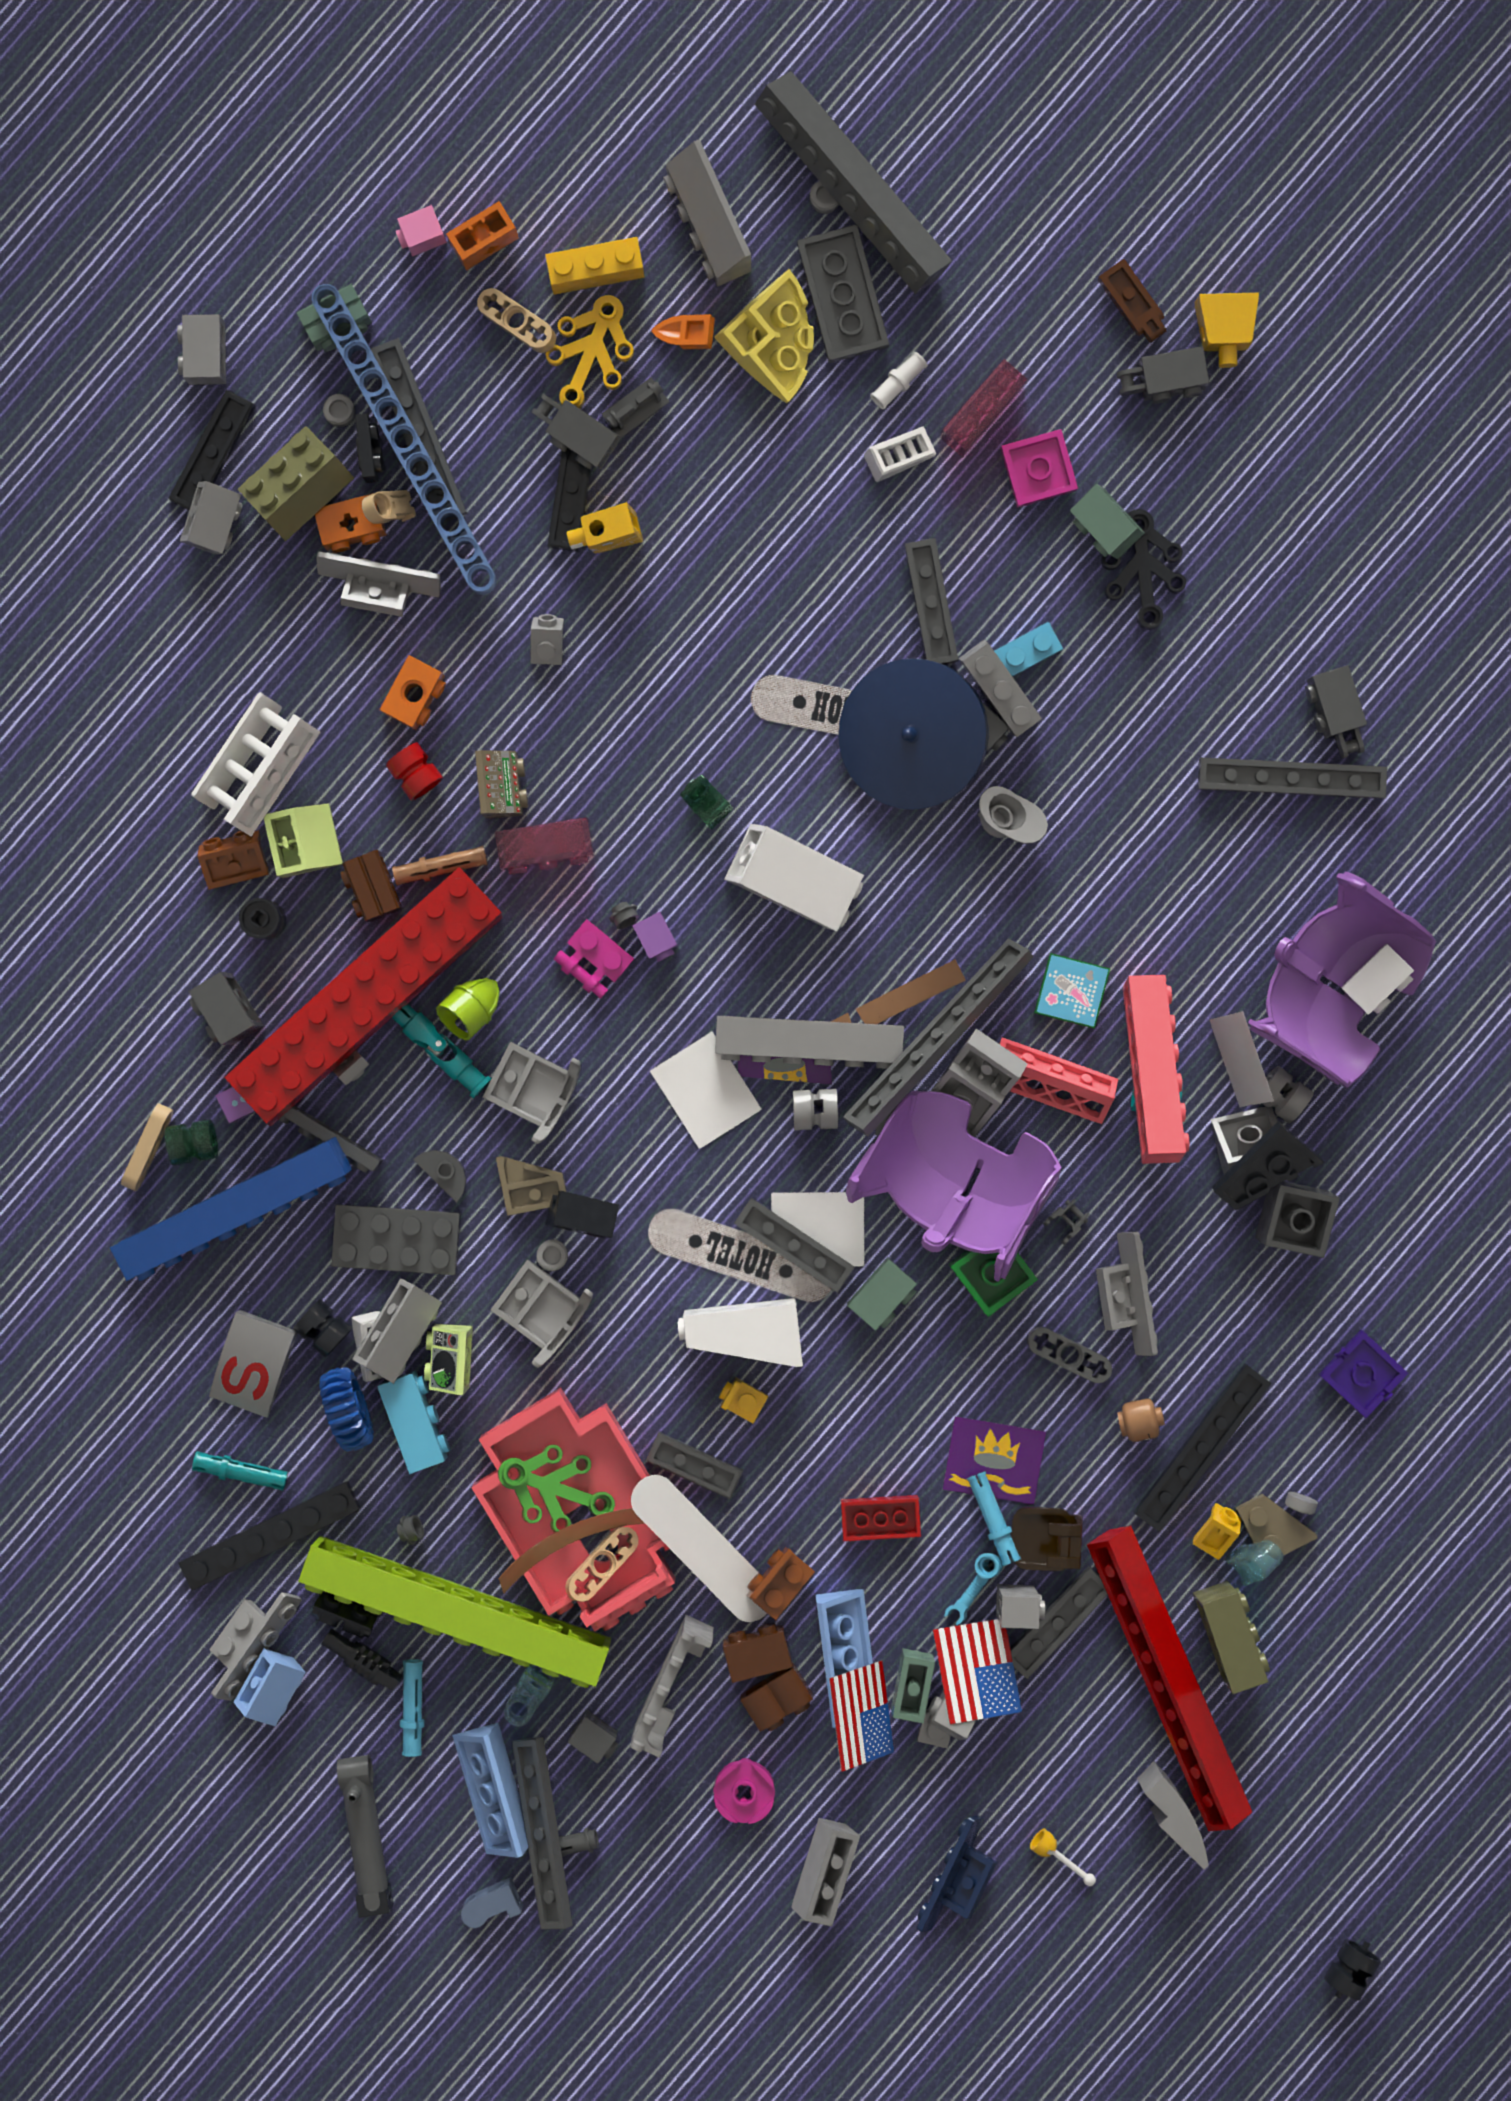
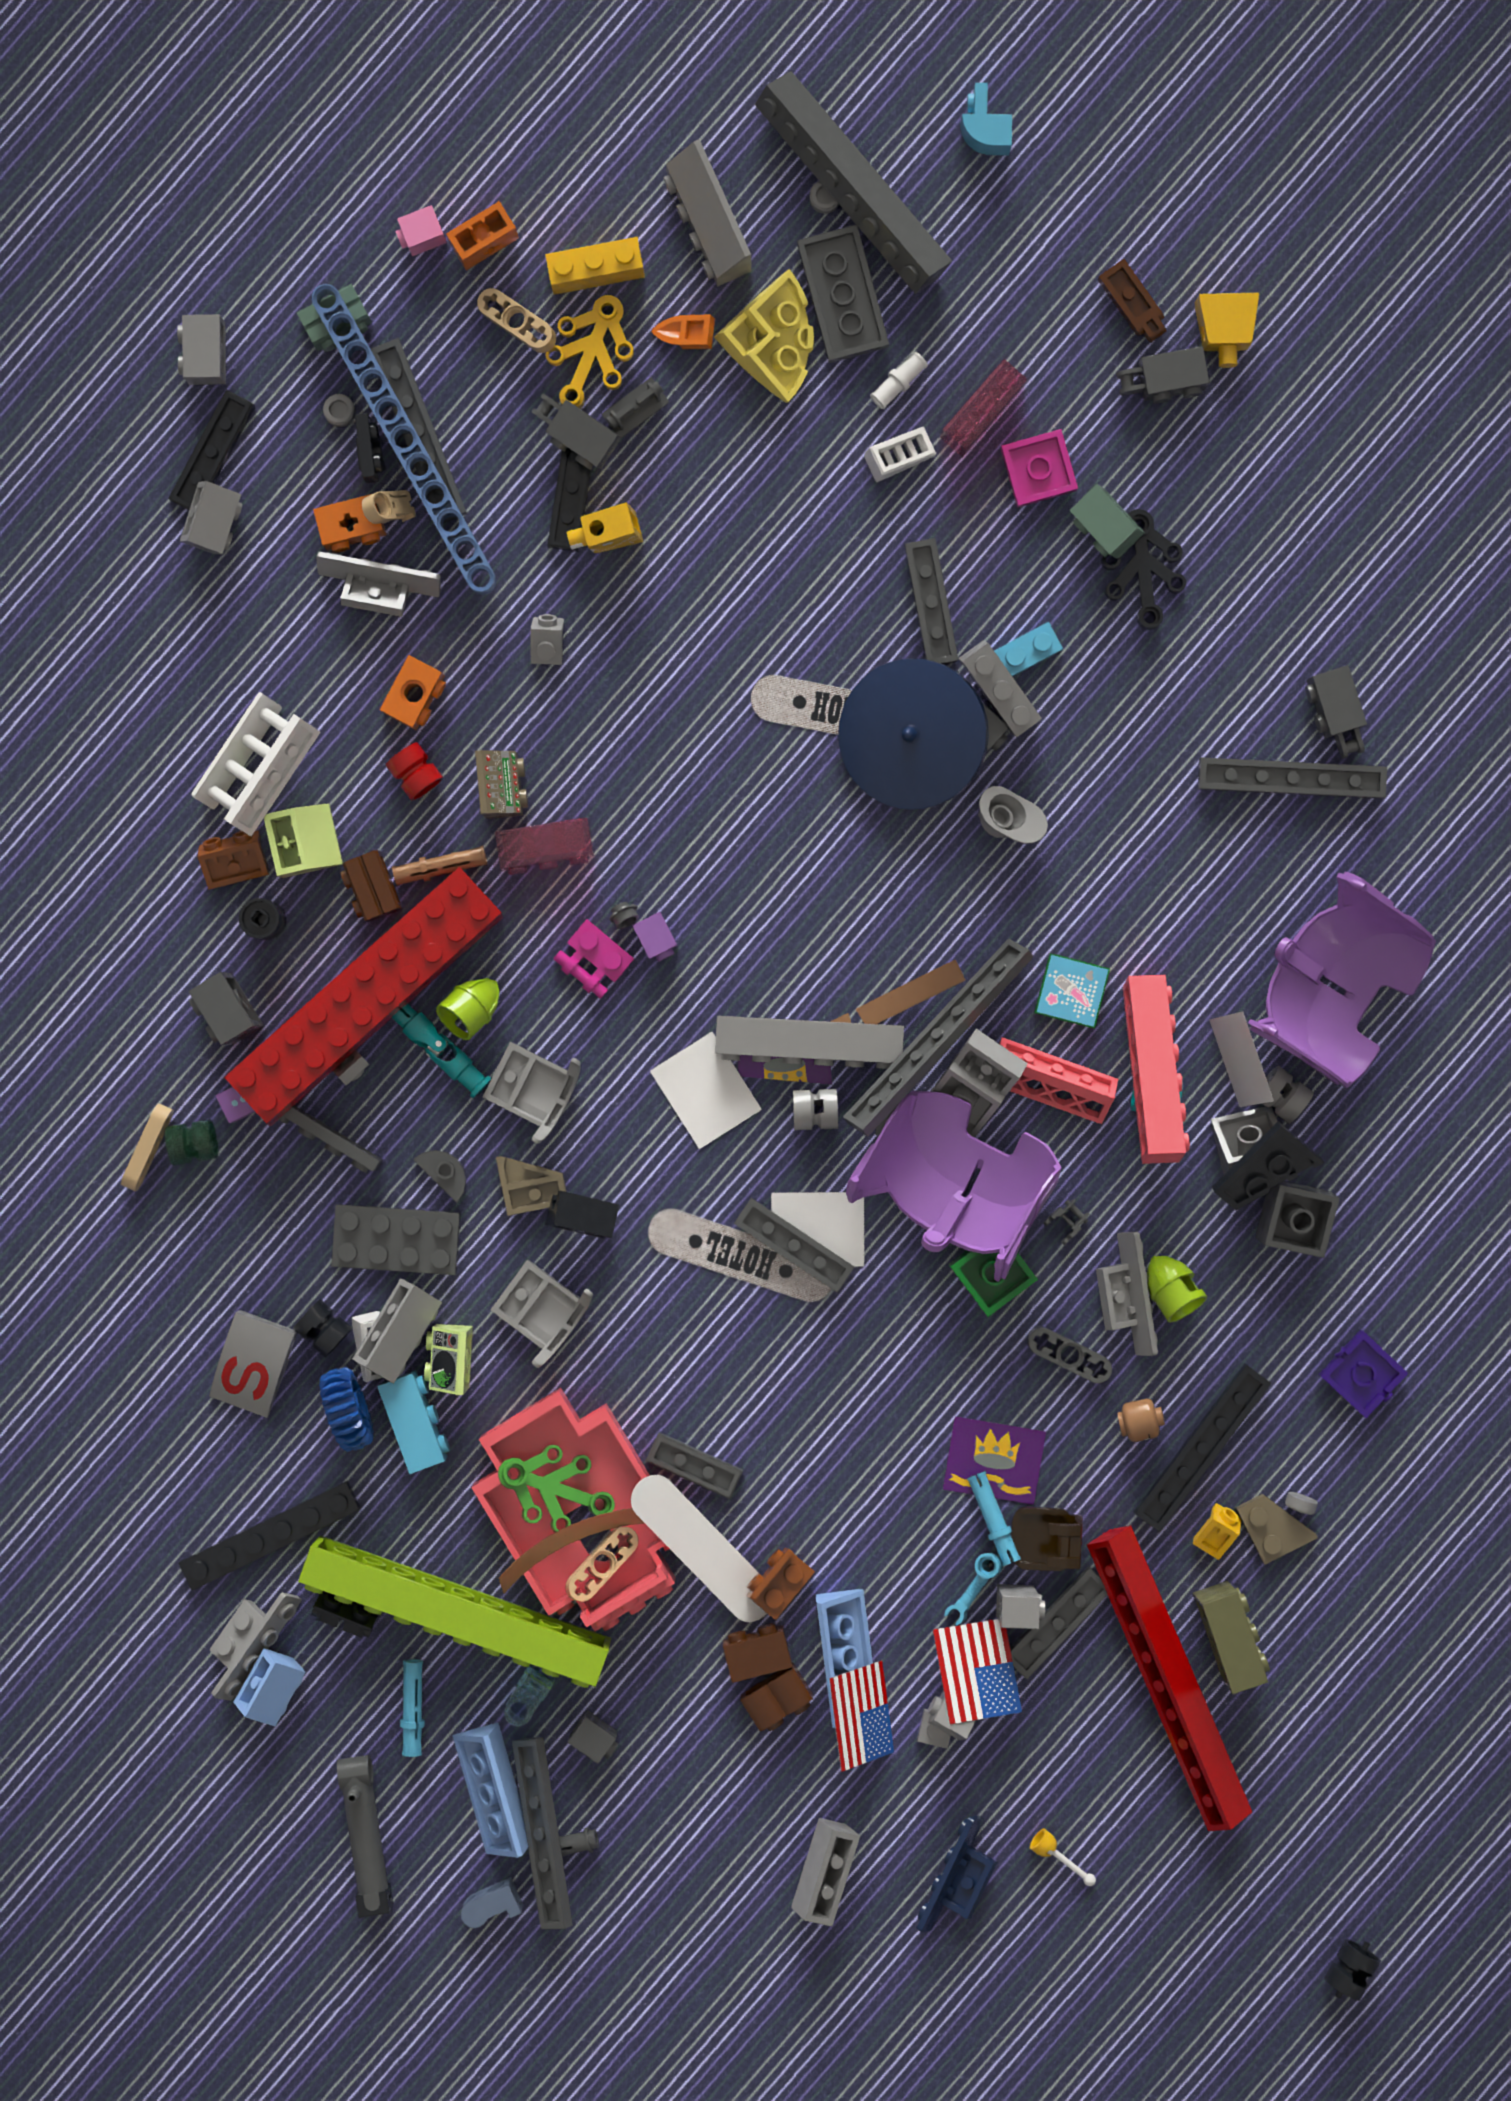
blue brick [110,1136,352,1281] -> none
teal pin [192,1451,288,1491] -> none
olive brick [237,426,354,542] -> none
black hinge [321,1628,402,1691] -> none
dark grey plate [397,1515,424,1545] -> none
light grey tile [536,1239,568,1271] -> none
light grey hinge [630,1614,714,1758] -> none
white slope [678,1298,803,1367] -> none
clear green bracket [680,774,734,830] -> none
dark pink plate [713,1758,775,1824] -> none
yellow bracket [718,1377,768,1424] -> none
white slope [724,824,864,931] -> none
red piece [840,1495,921,1541] -> none
sand green brick [847,1257,917,1331] -> none
sand green brick [891,1648,935,1724] -> none
light grey slope [1137,1761,1209,1870] -> none
clear light blue piece [1225,1540,1284,1586] -> none
white brick [1341,944,1414,1015] -> none
none -> medium azure brick [960,83,1012,155]
none -> lime helmet [1147,1256,1207,1322]

